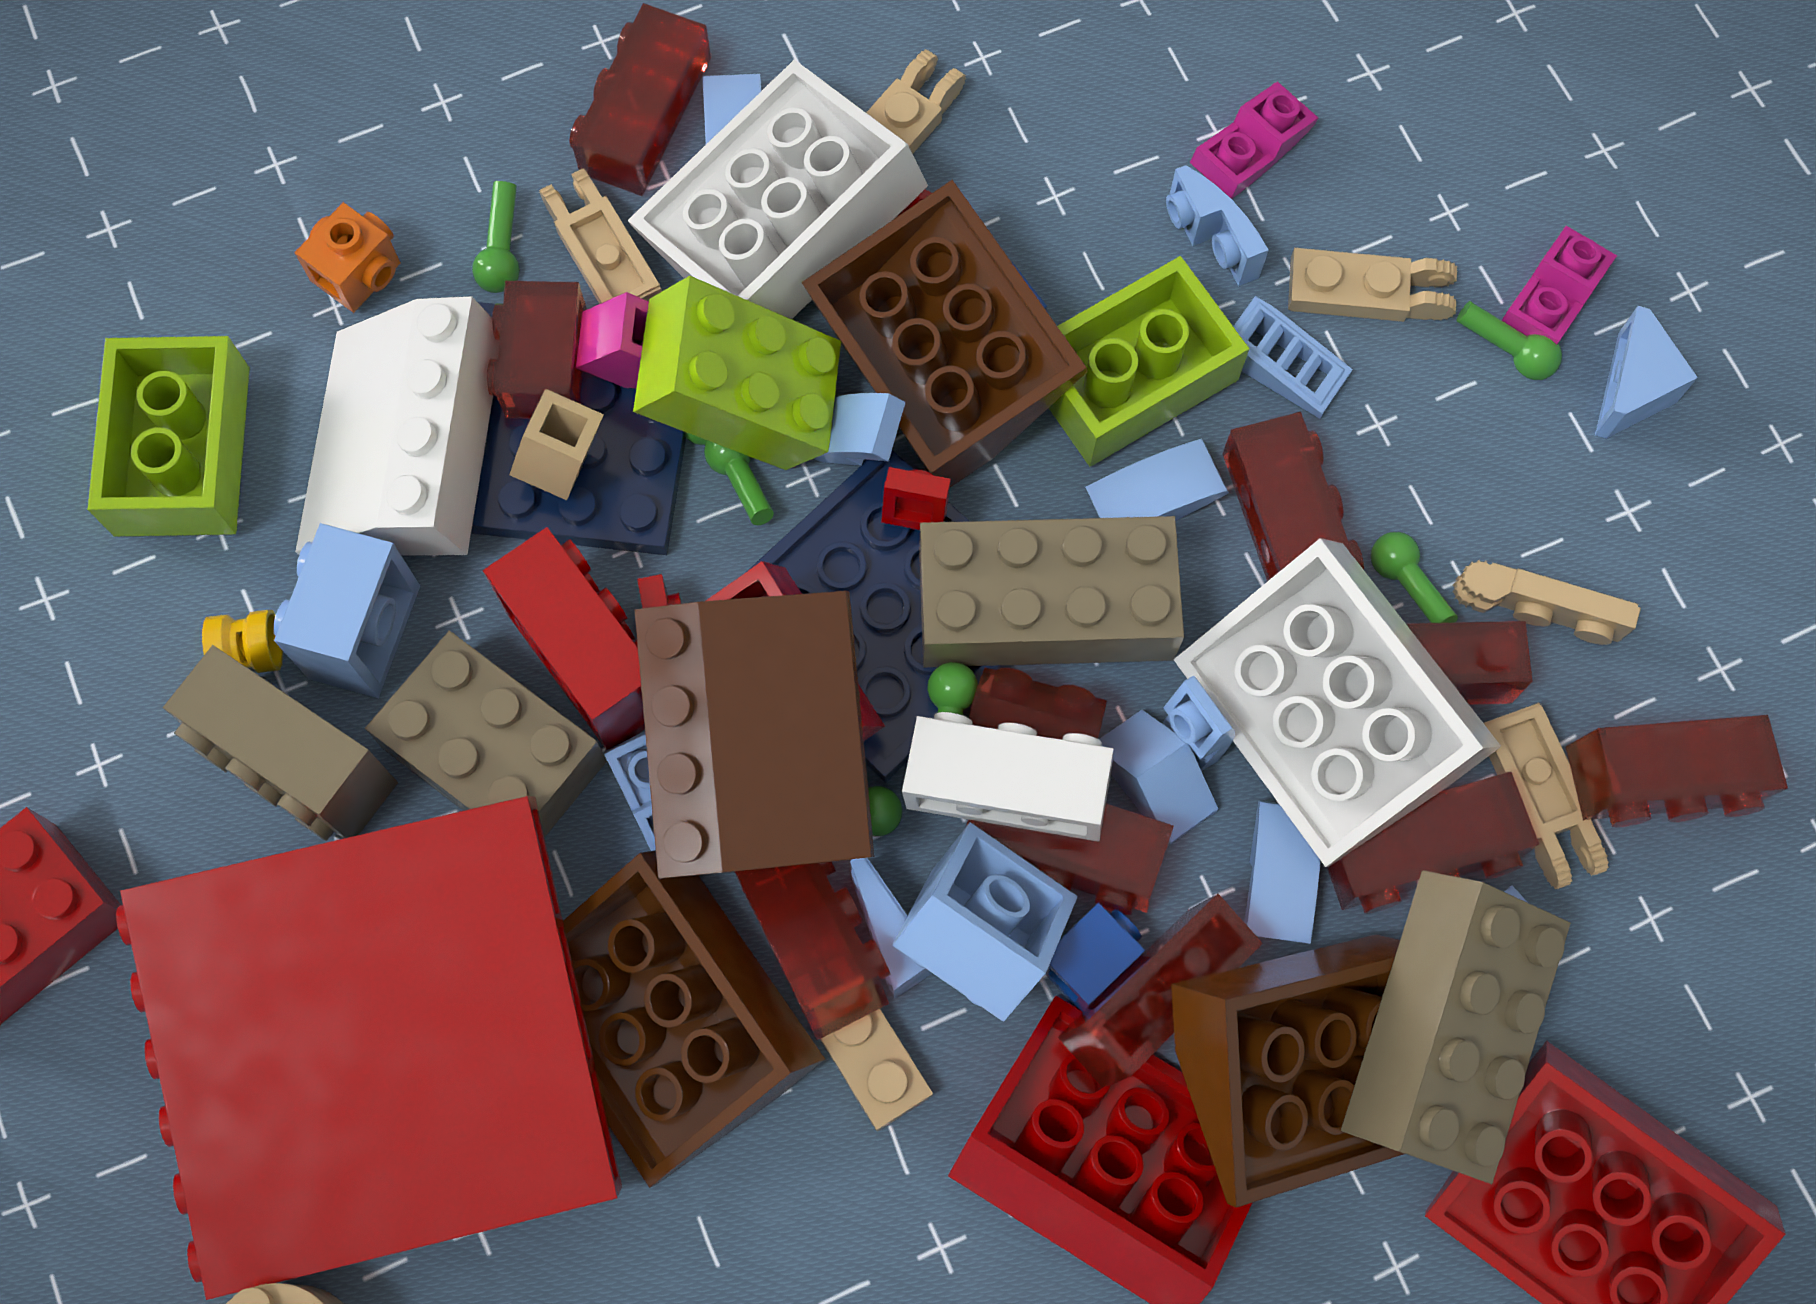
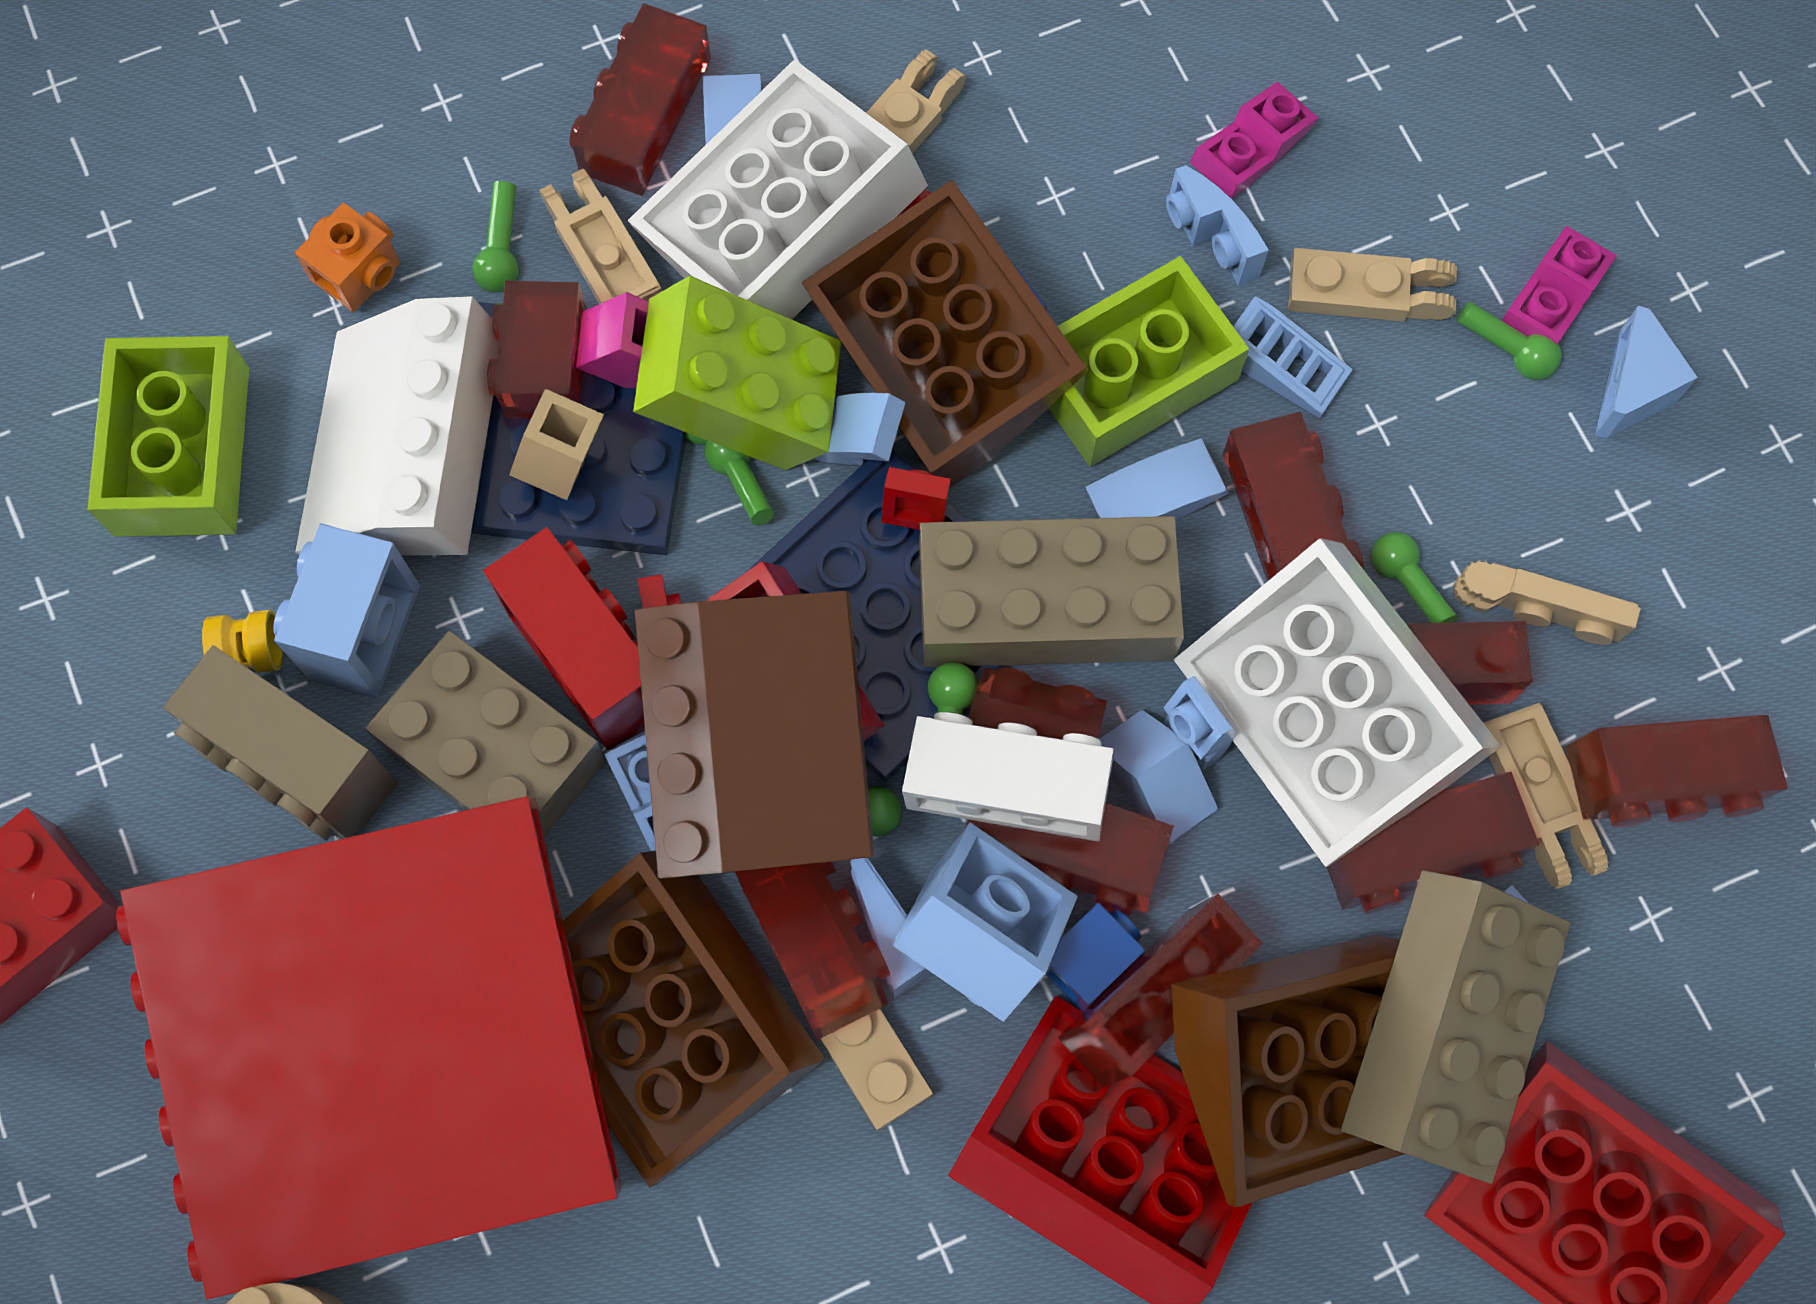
light blue slope [1243,800,1320,944] -> none

